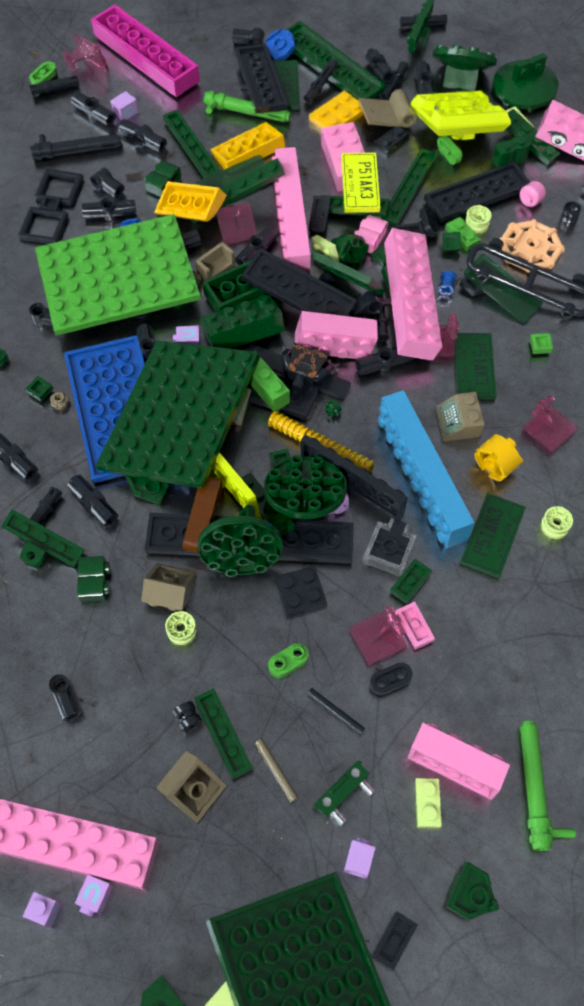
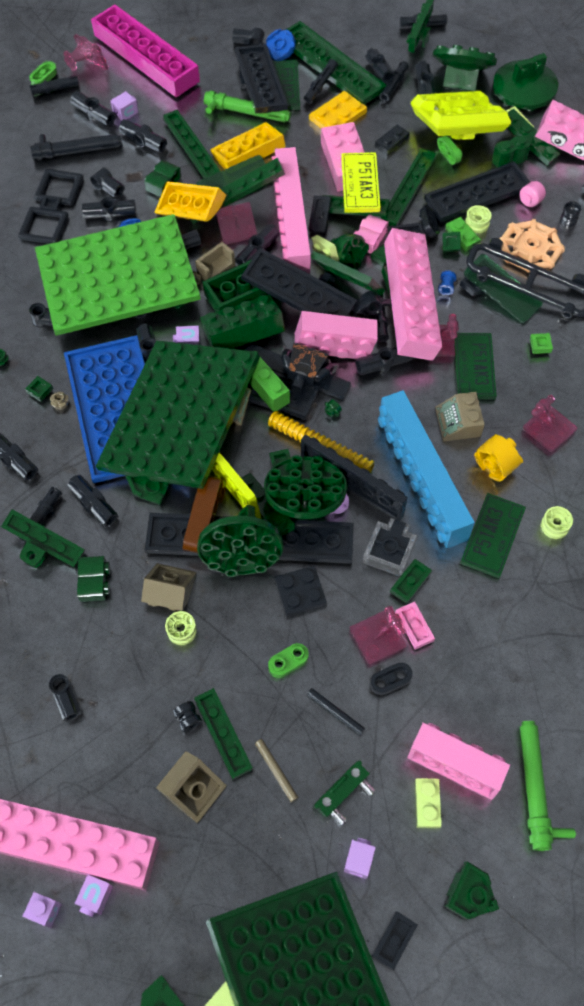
dark tan door [358,89,417,127] -> none

